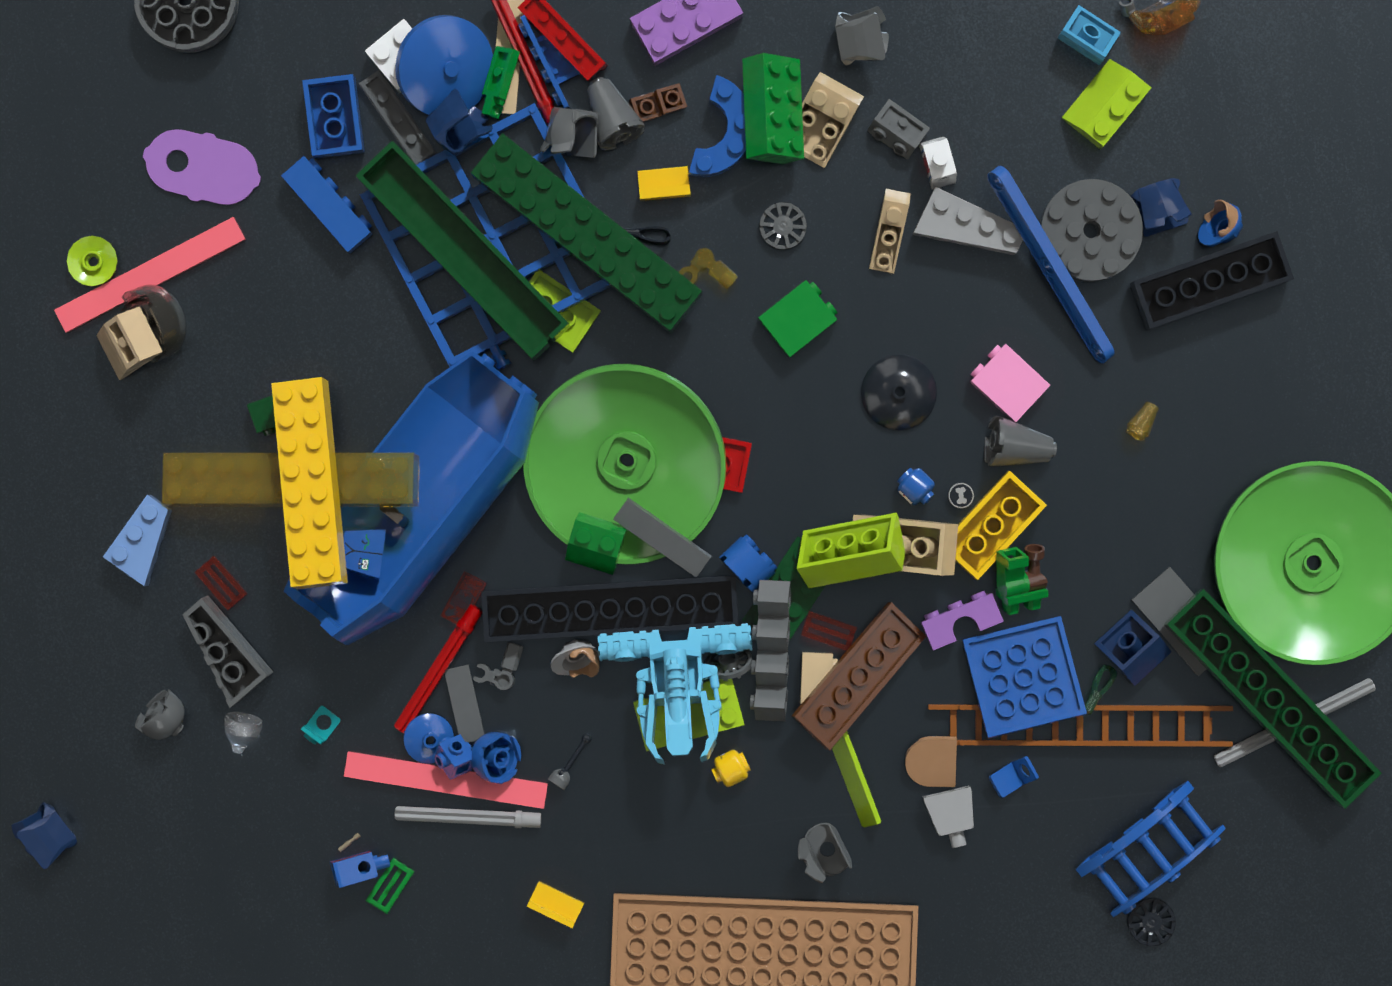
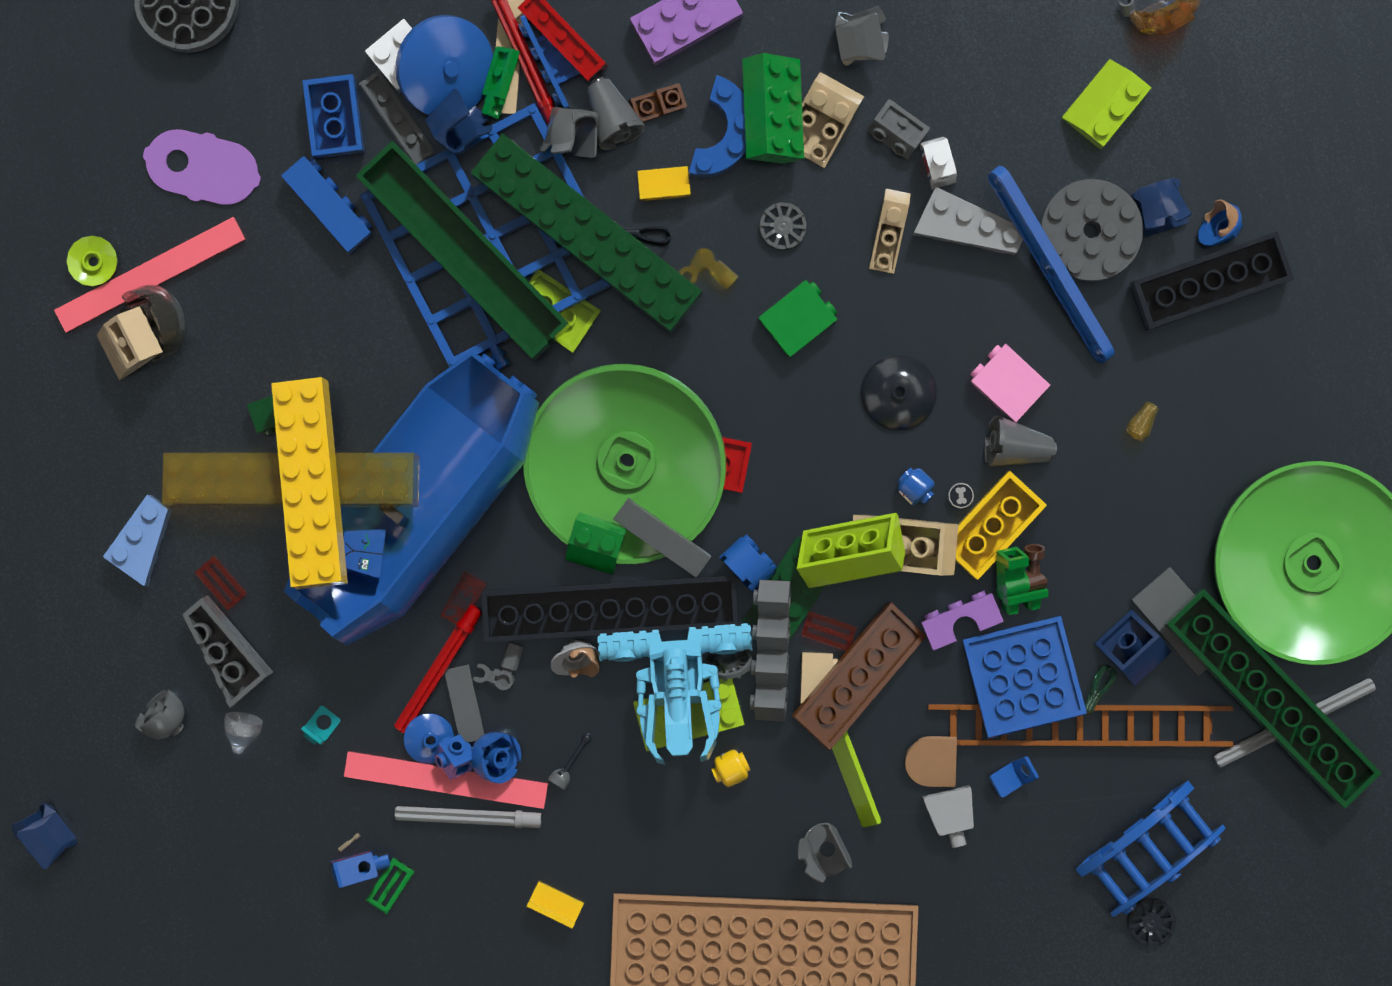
dark azure slope [1057,5,1121,65] -> none

